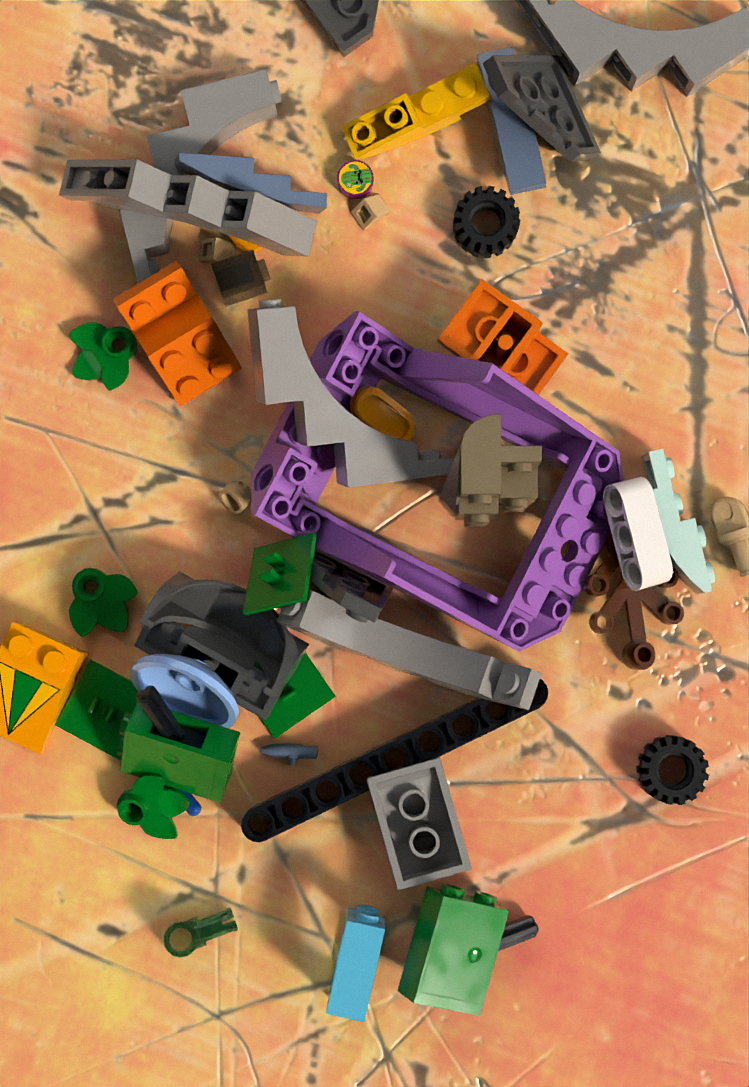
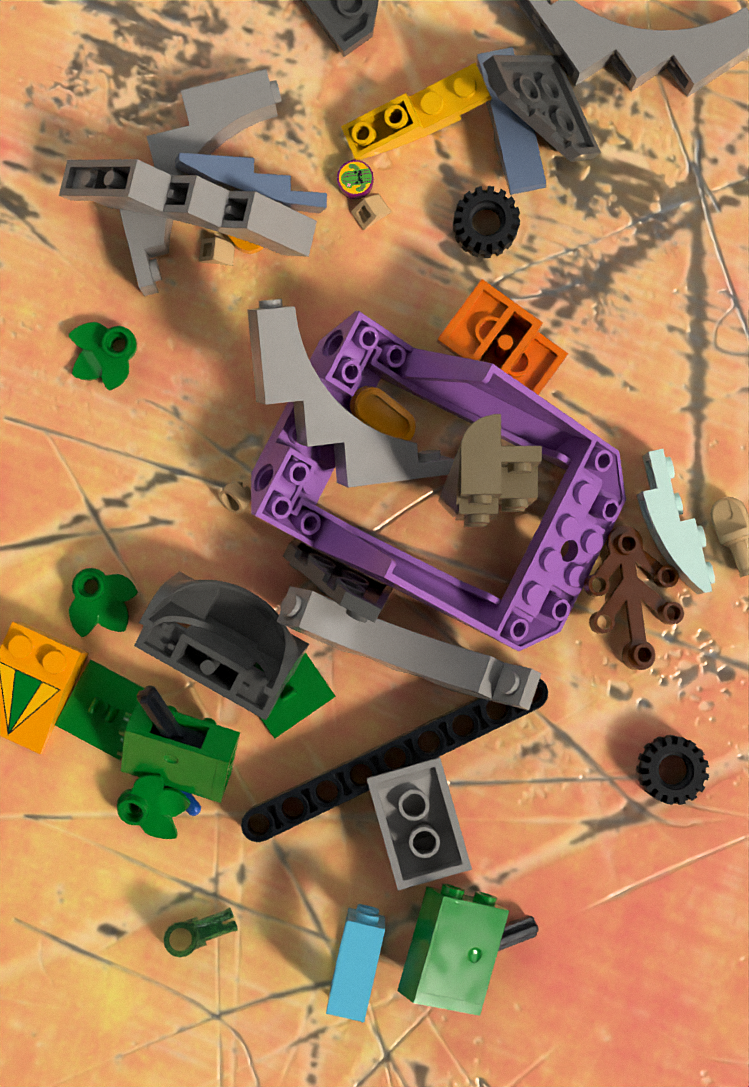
orange bracket [113,260,243,406] -> none
light blue dish [130,654,239,728] -> none
clear smoke brick [211,250,271,307] -> none
green piece [242,532,317,615] -> none
sand blue helmet [260,743,318,765] -> none
white beam [603,477,673,591] -> none

